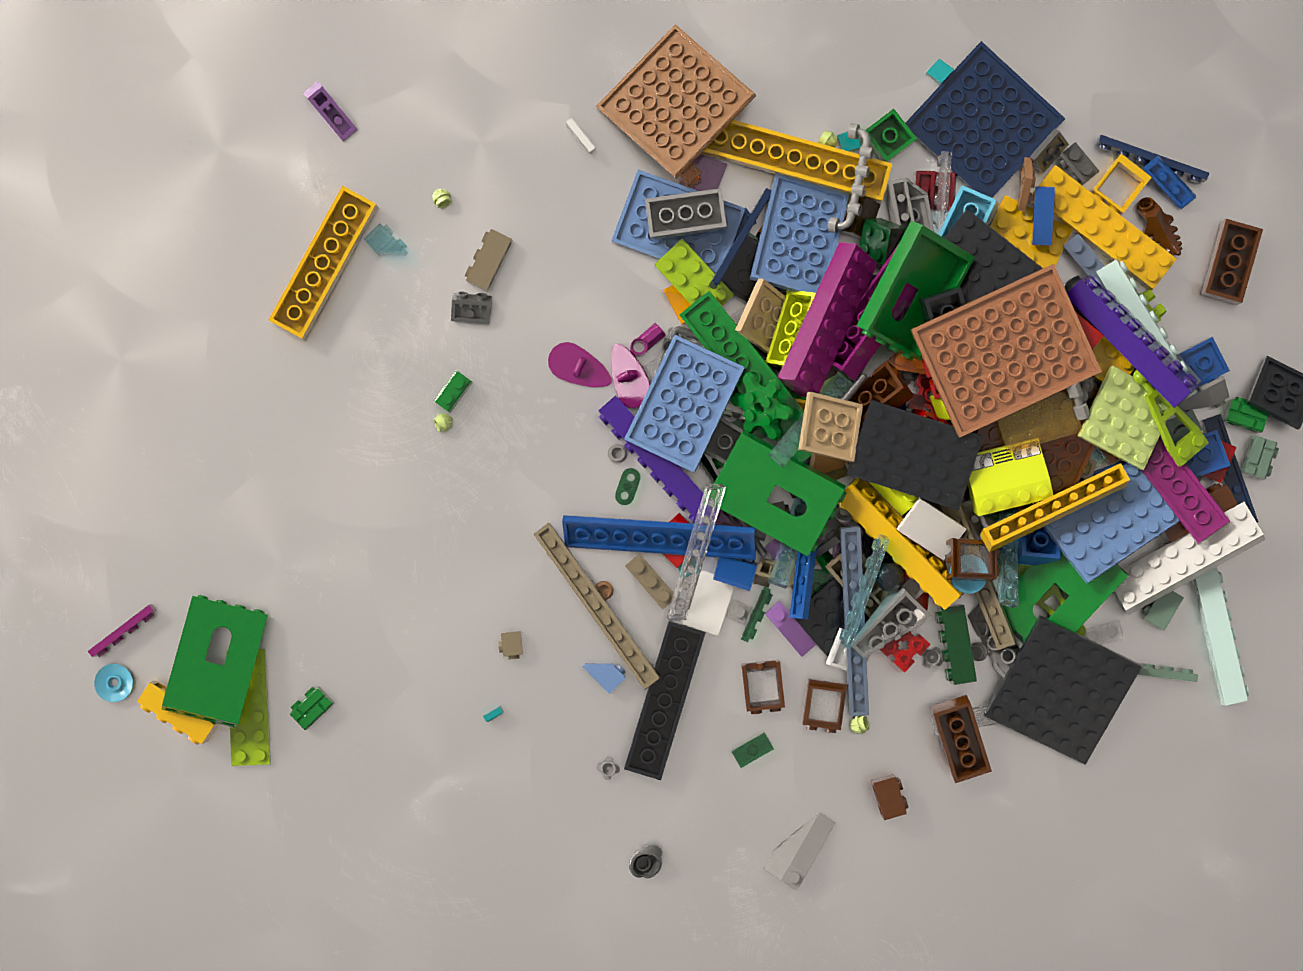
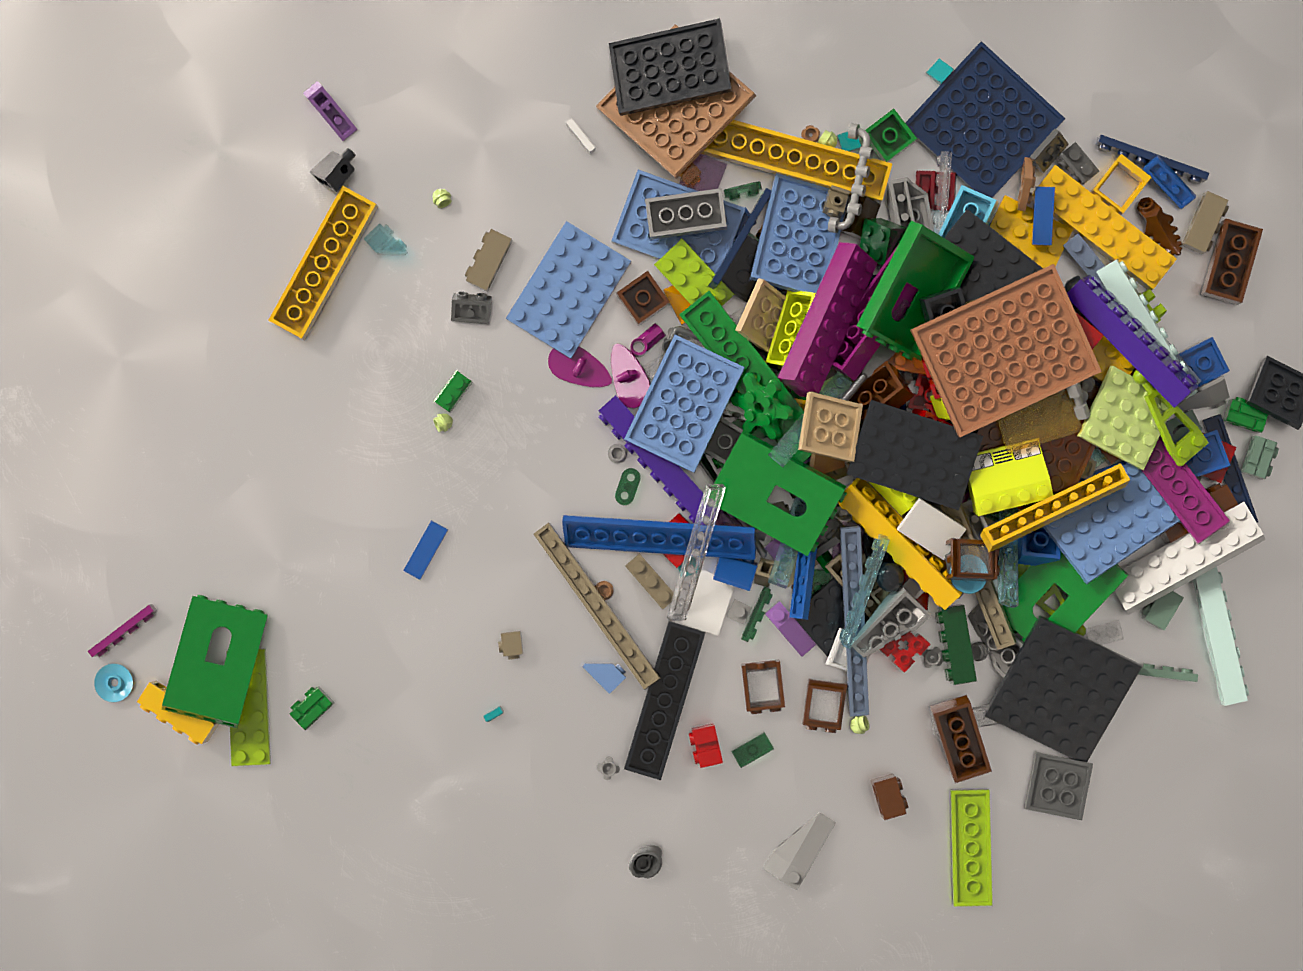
none -> black torso [310,148,356,192]
none -> blue tile [403,520,448,580]
none -> medium blue plate [506,221,631,359]
none -> black plate [609,18,732,116]
none -> reddish brown brick [616,271,670,326]
none -> red brick [689,723,723,768]
none -> clear green plate [723,181,762,201]
none -> medium nougat plate [801,125,820,142]
none -> dark tan brick [822,185,850,218]
none -> lime plate [950,789,993,907]
none -> dark grey plate [1024,752,1093,820]
none -> dark tan brick [1181,191,1229,255]

